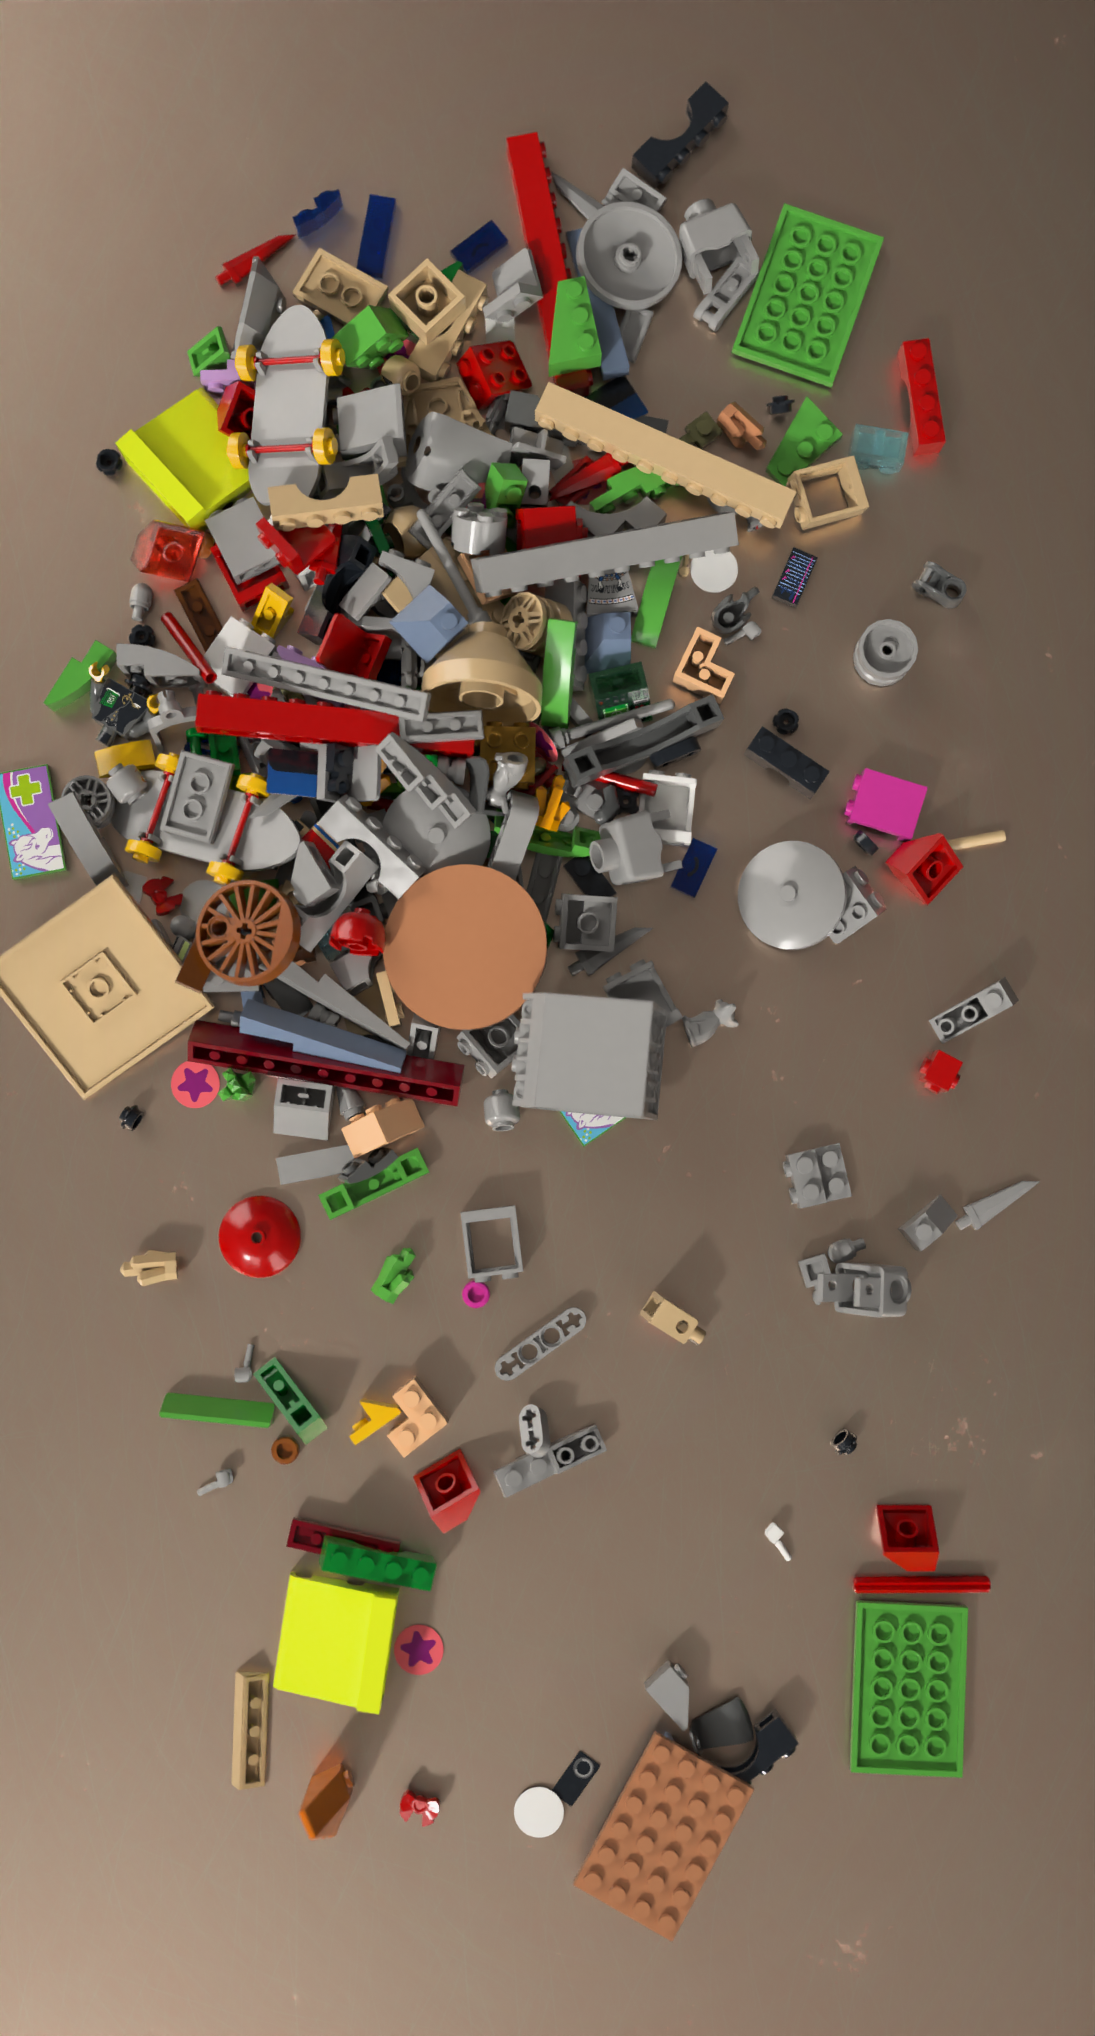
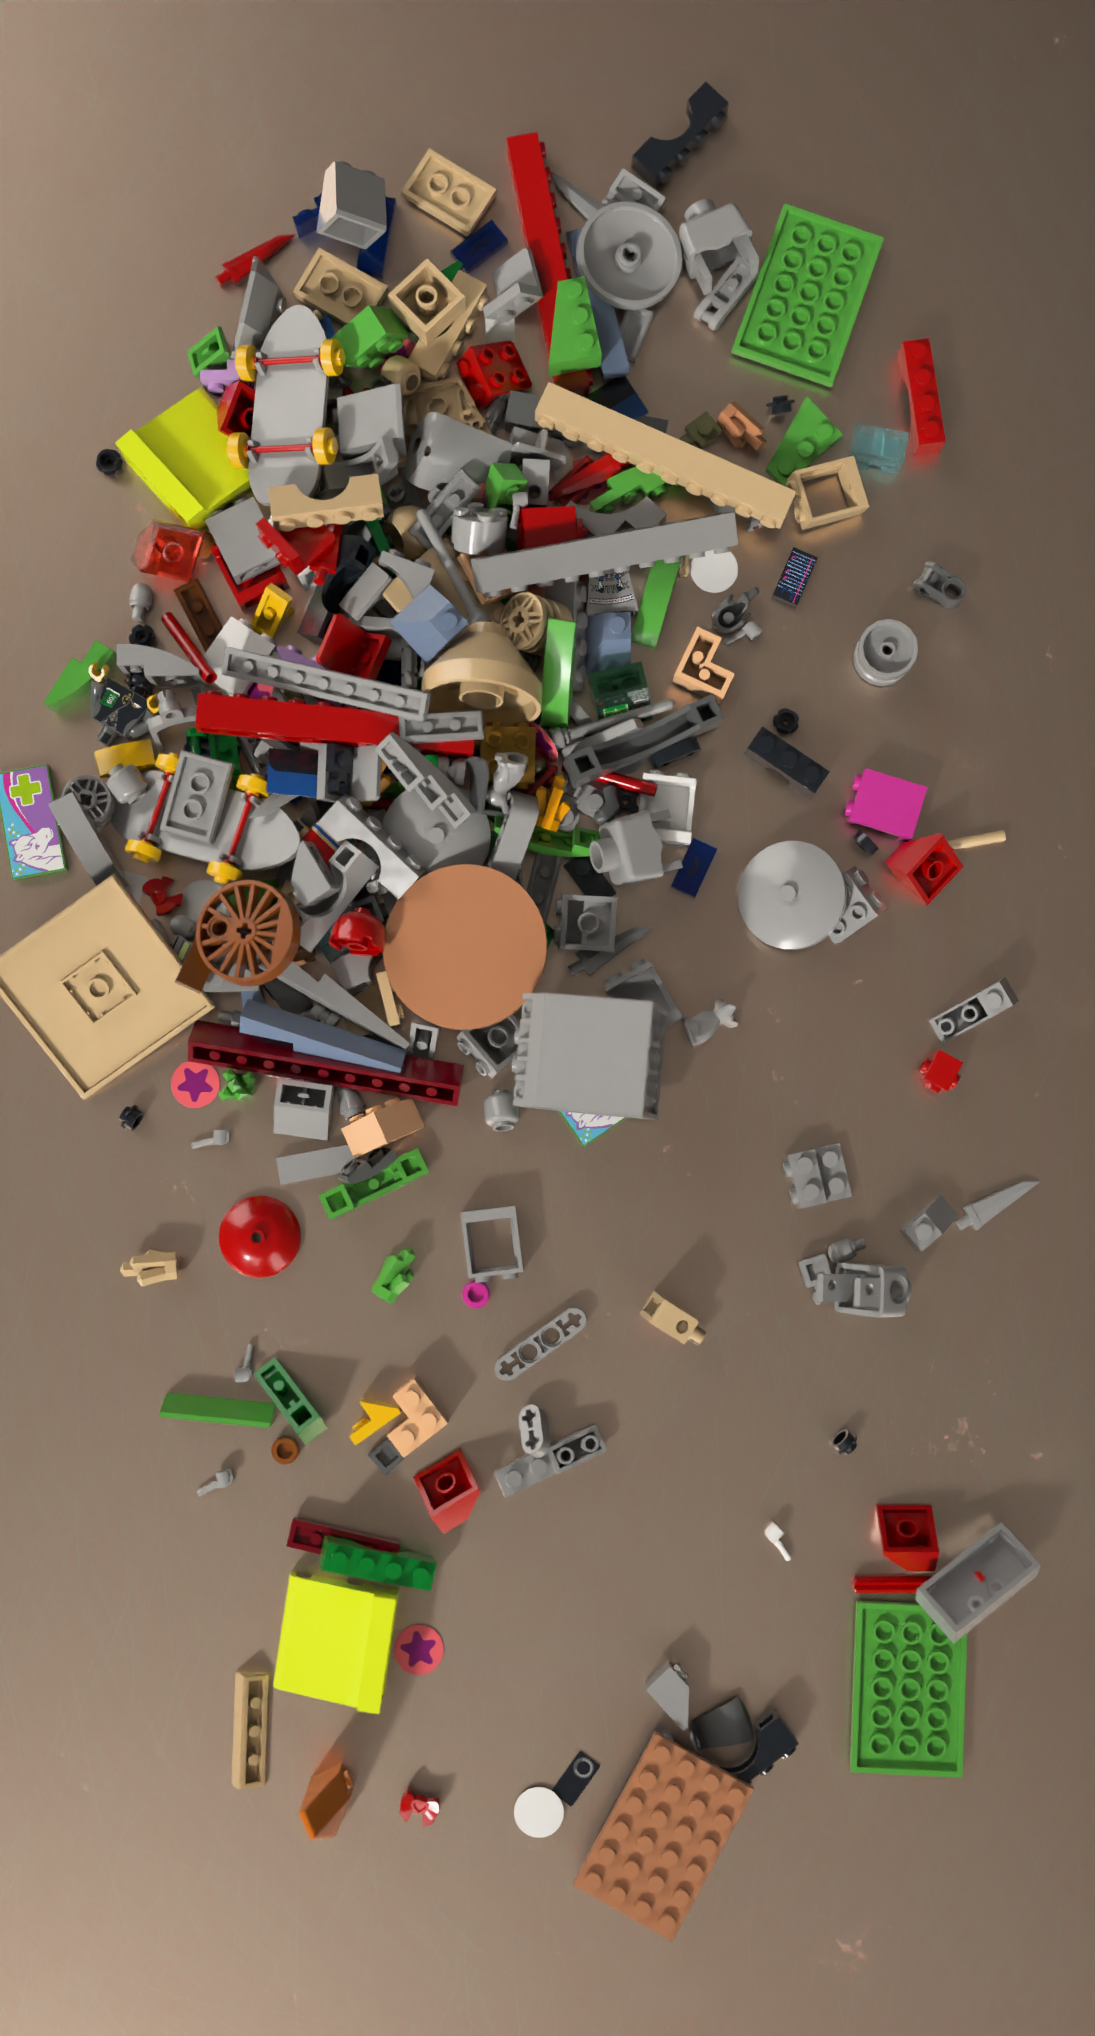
none -> light grey hand [191,1130,229,1149]
none -> light grey slope [316,161,387,250]
none -> dark grey tile [368,1437,407,1475]
none -> tan plate [401,148,497,237]
none -> light grey hand [510,492,528,529]
none -> piece [915,1522,1041,1644]

